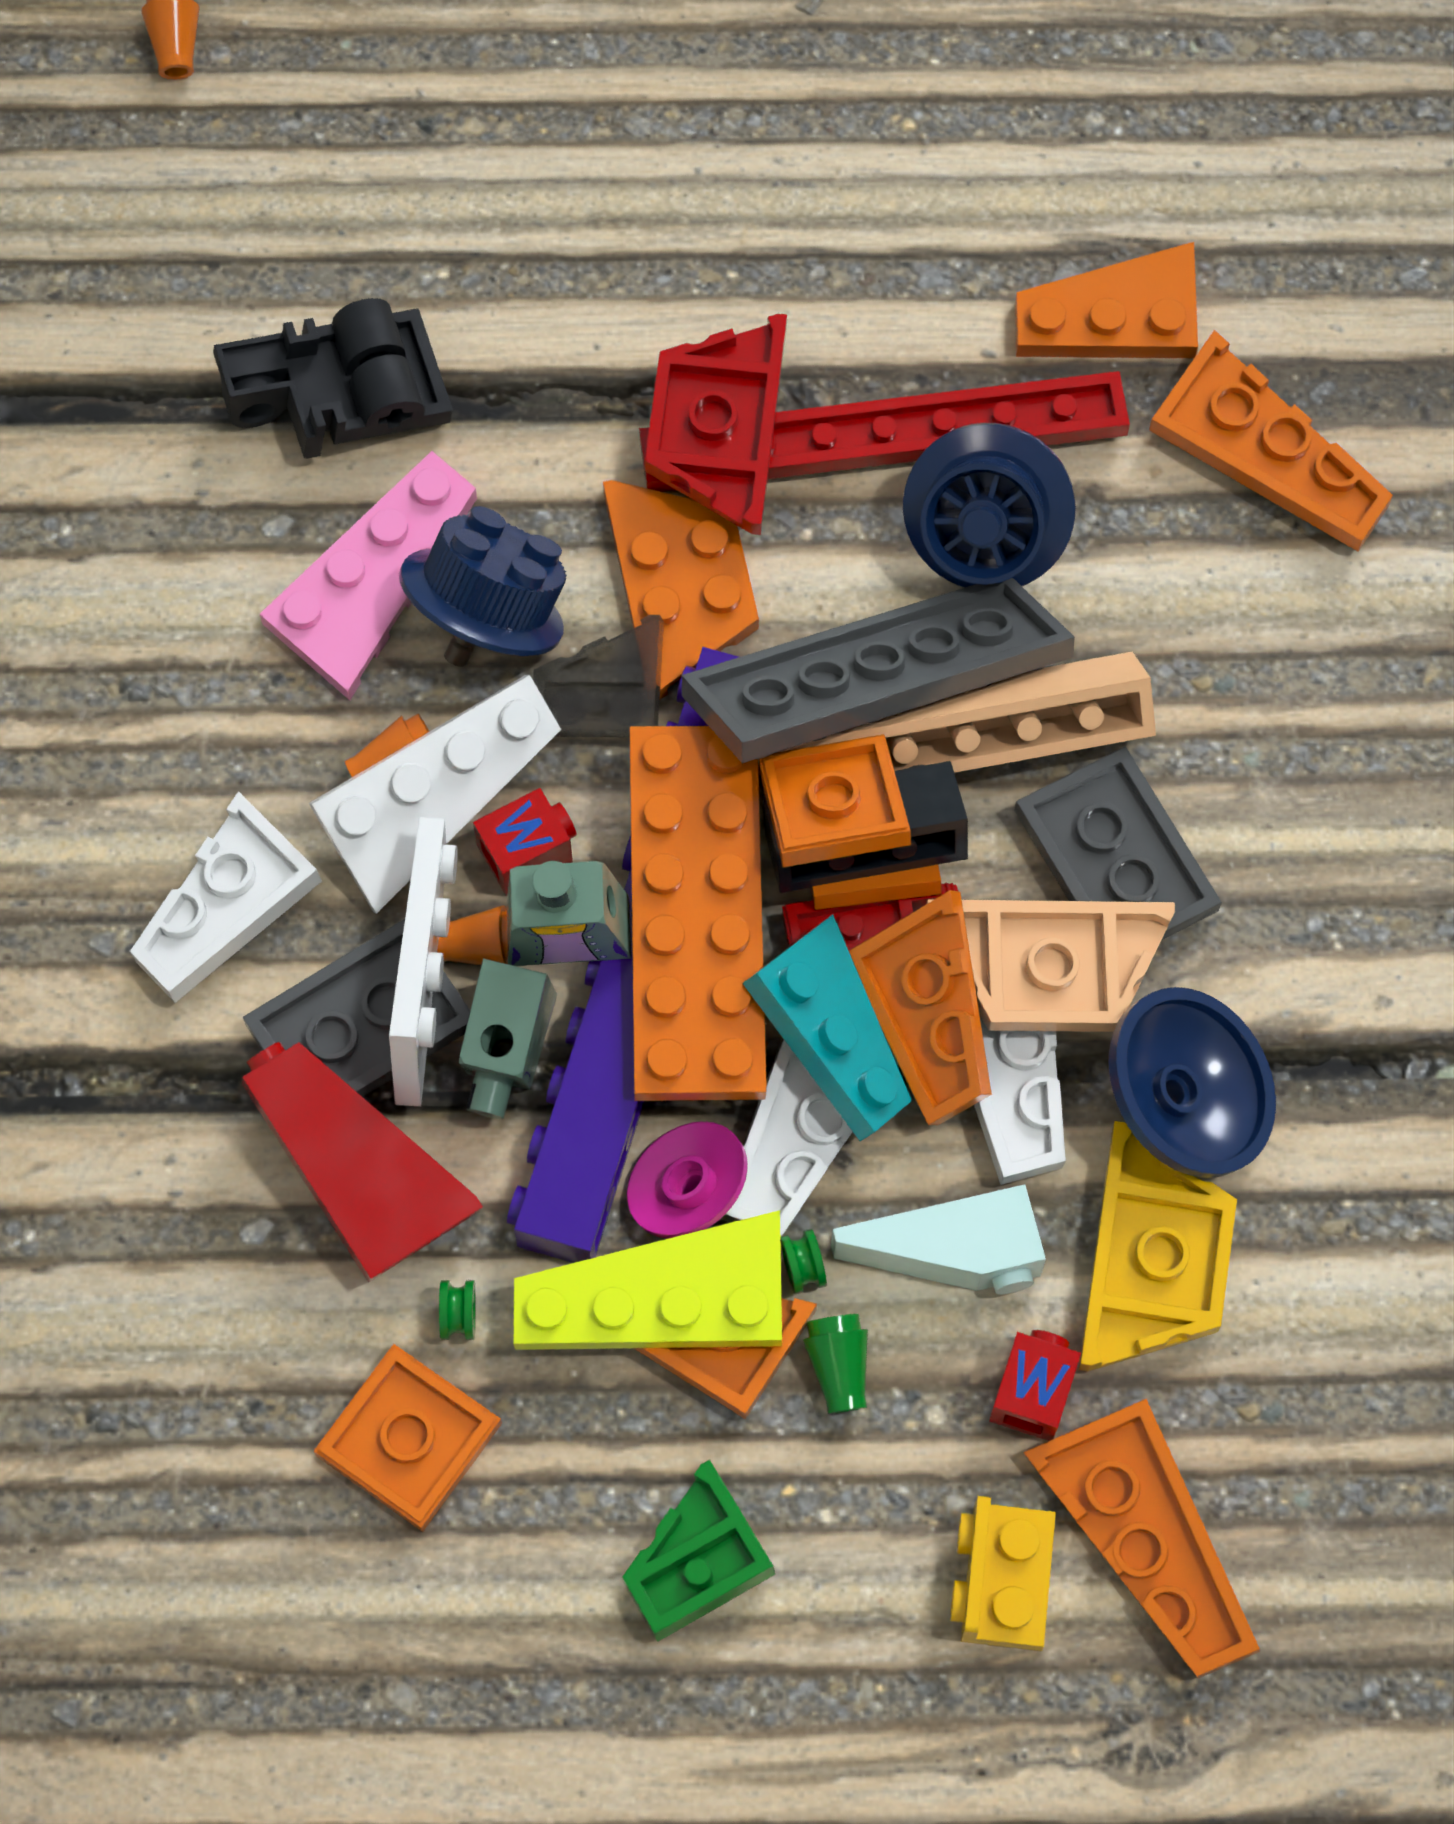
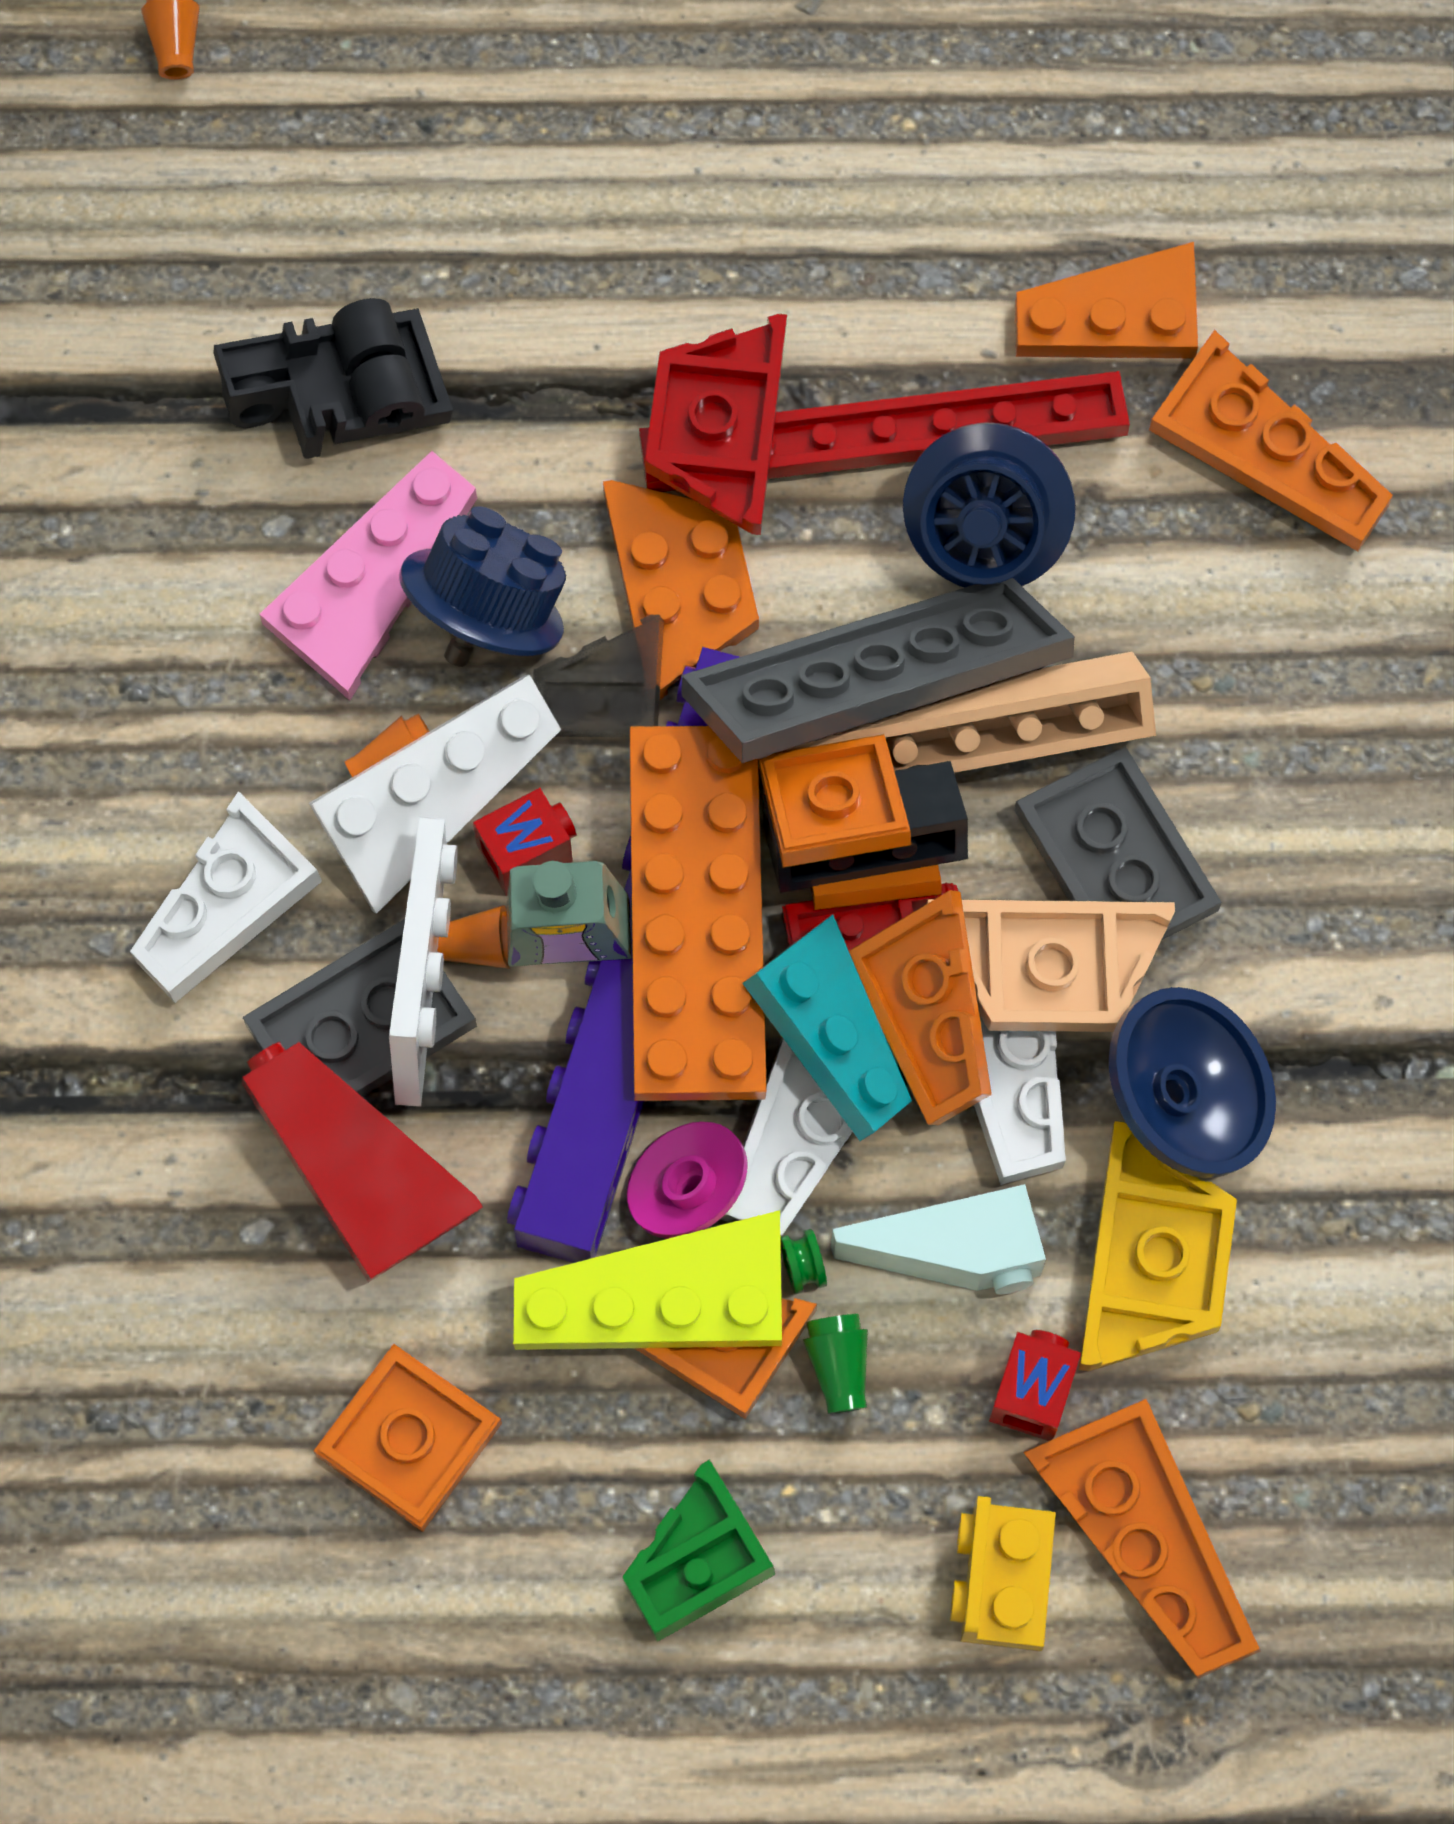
green bush [439,1280,476,1340] -> none
sand green torso [459,958,557,1119] -> none

